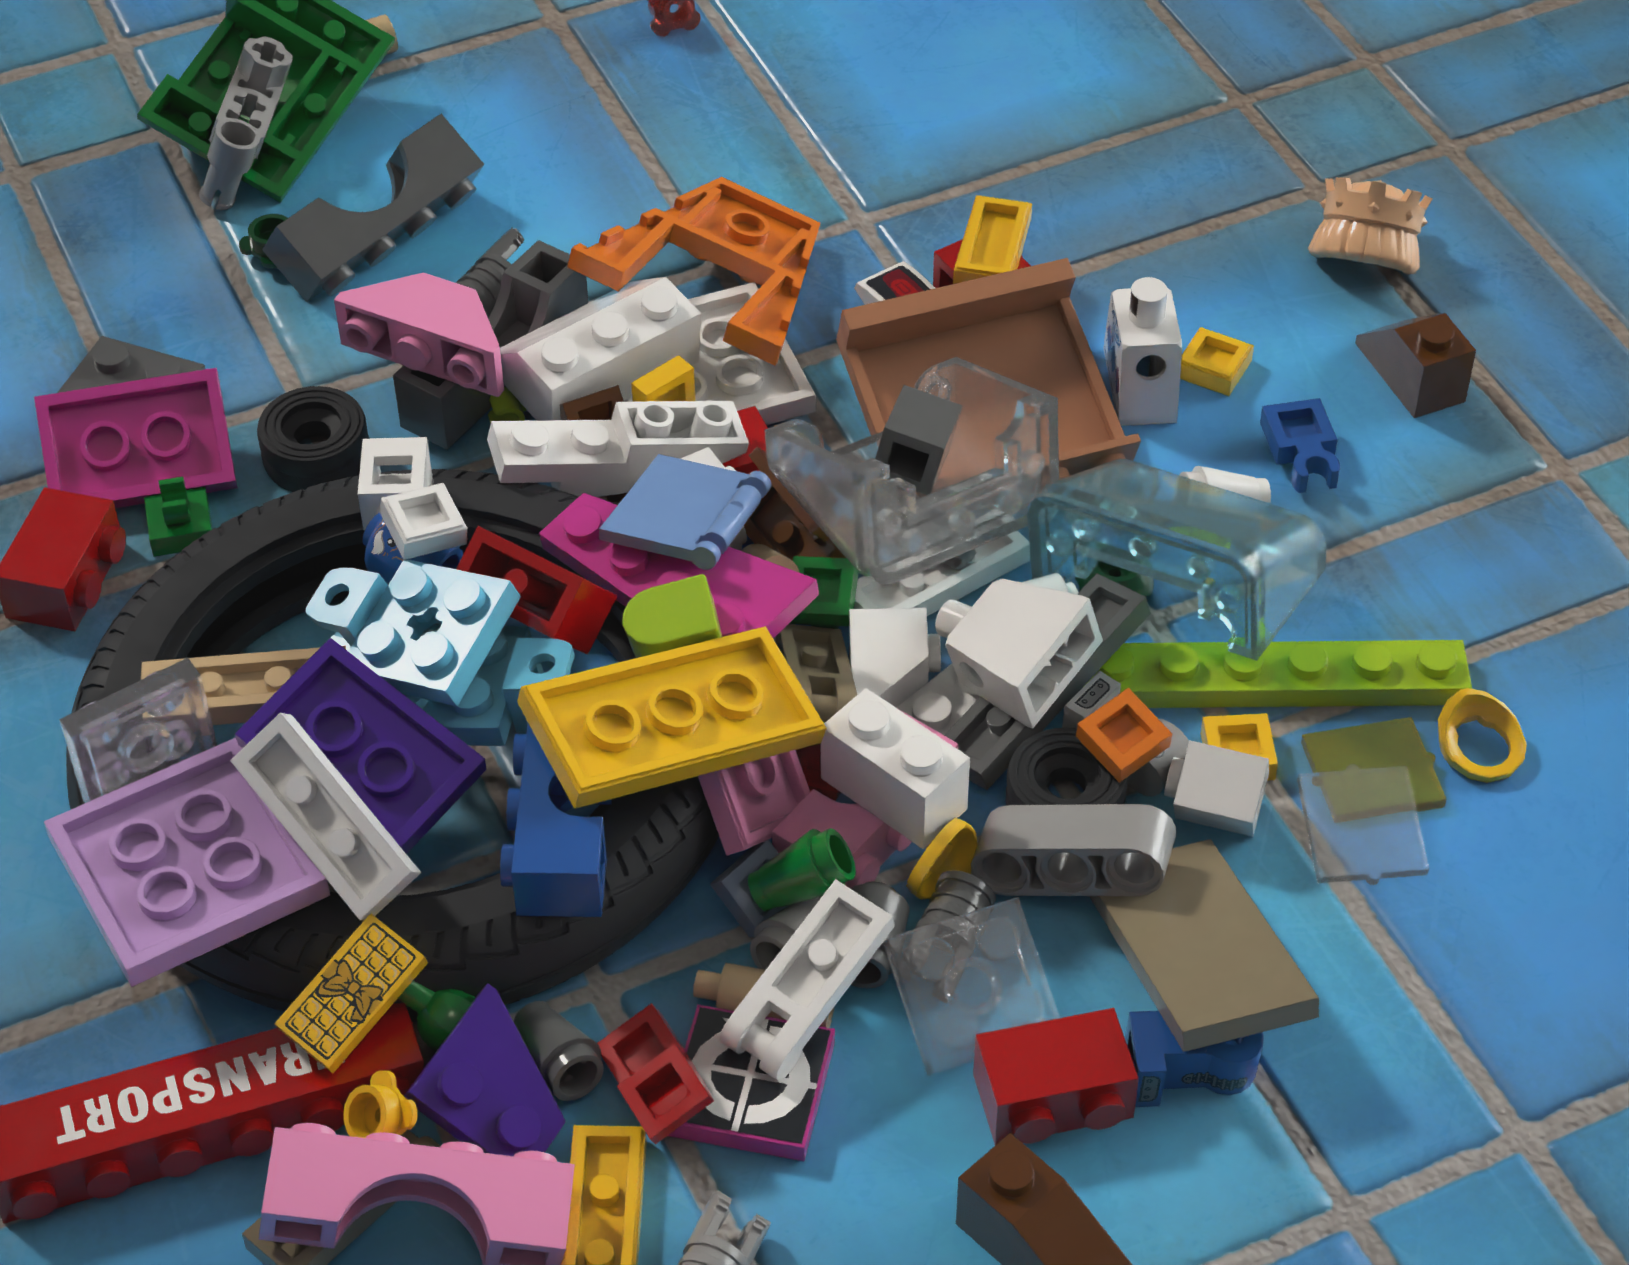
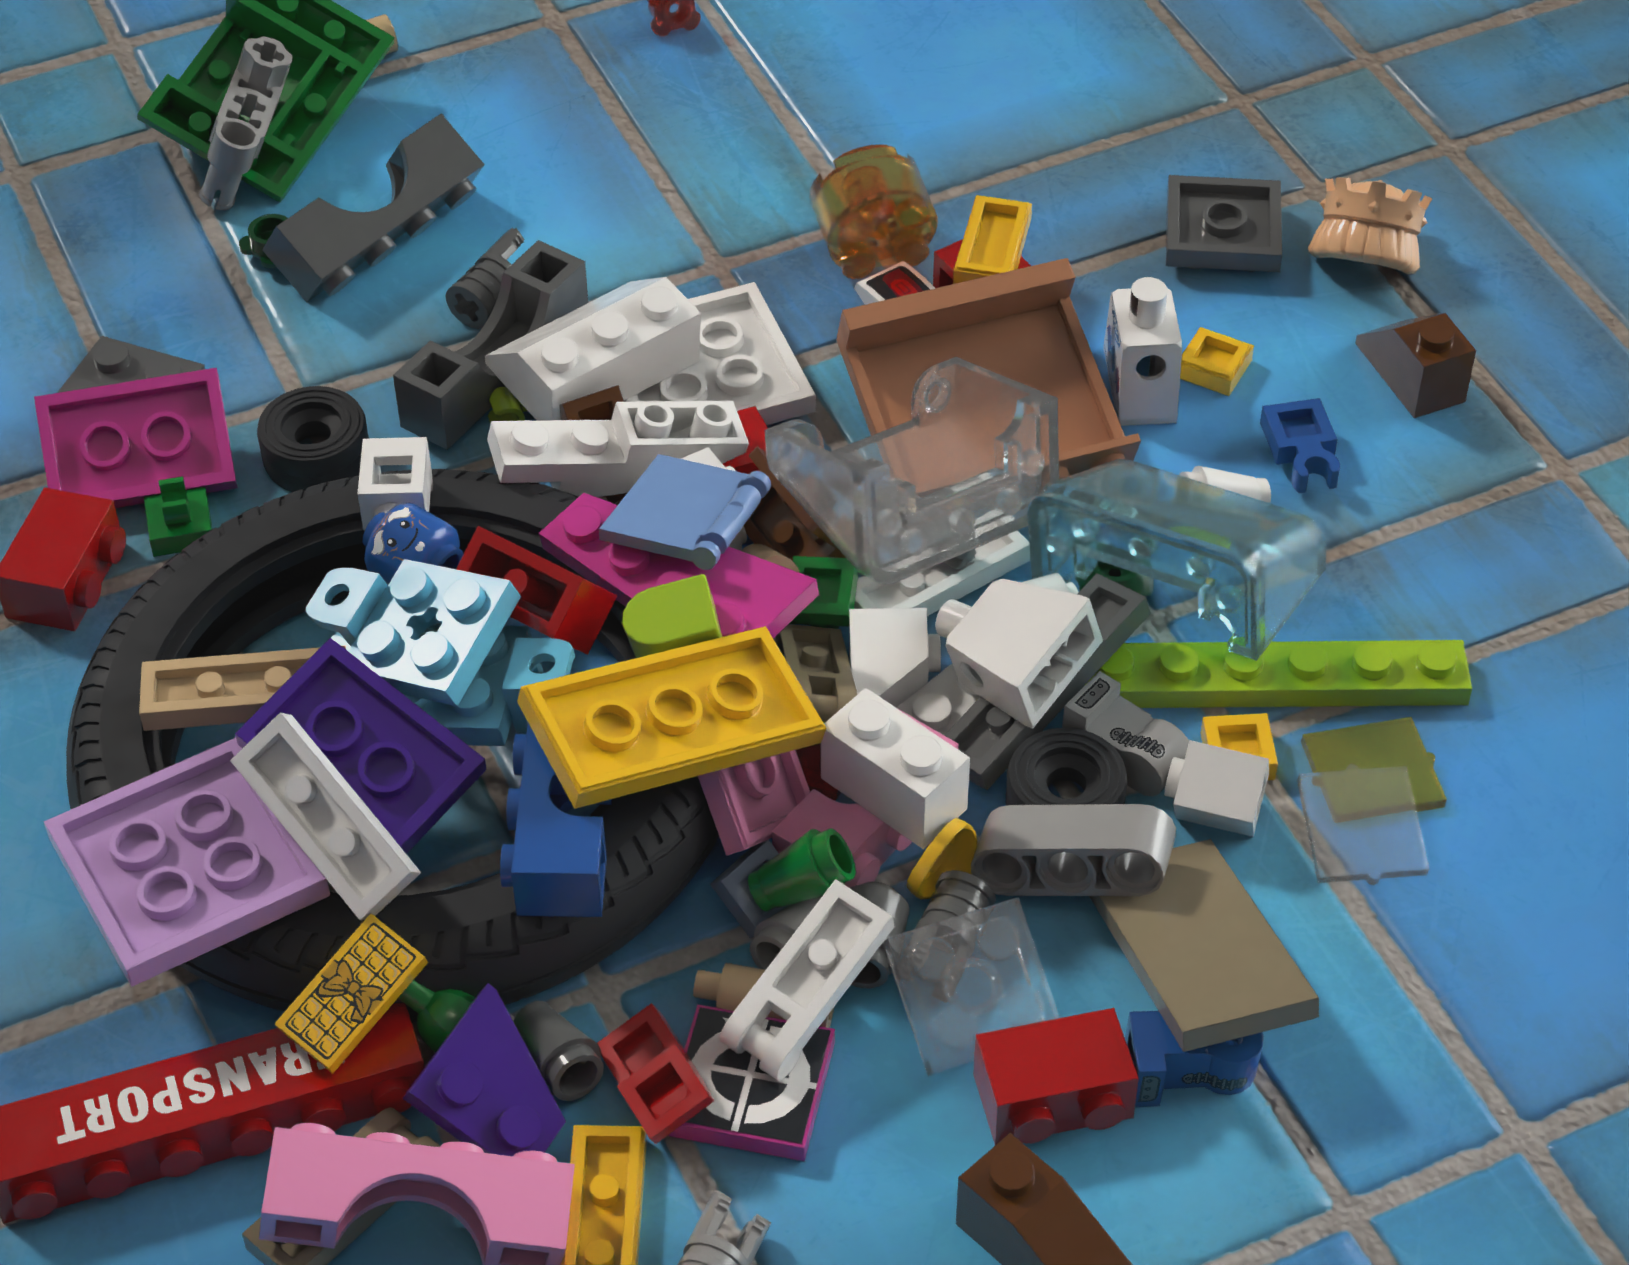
clear plate [59,658,217,804] -> none
bright pink slope [334,272,504,397] -> none
yellow plate [343,1070,417,1138] -> none
white tile [380,483,467,560] -> none
orange wing [567,177,821,366] -> none
yellow tile [631,355,696,402] -> none
dark grey brick [871,385,963,496] -> none
orange plate [1076,687,1173,783] -> none
yellow piece [1438,688,1527,783] -> none
none -> clear orange brick [809,144,938,279]
none -> dark grey plate [1166,175,1282,272]

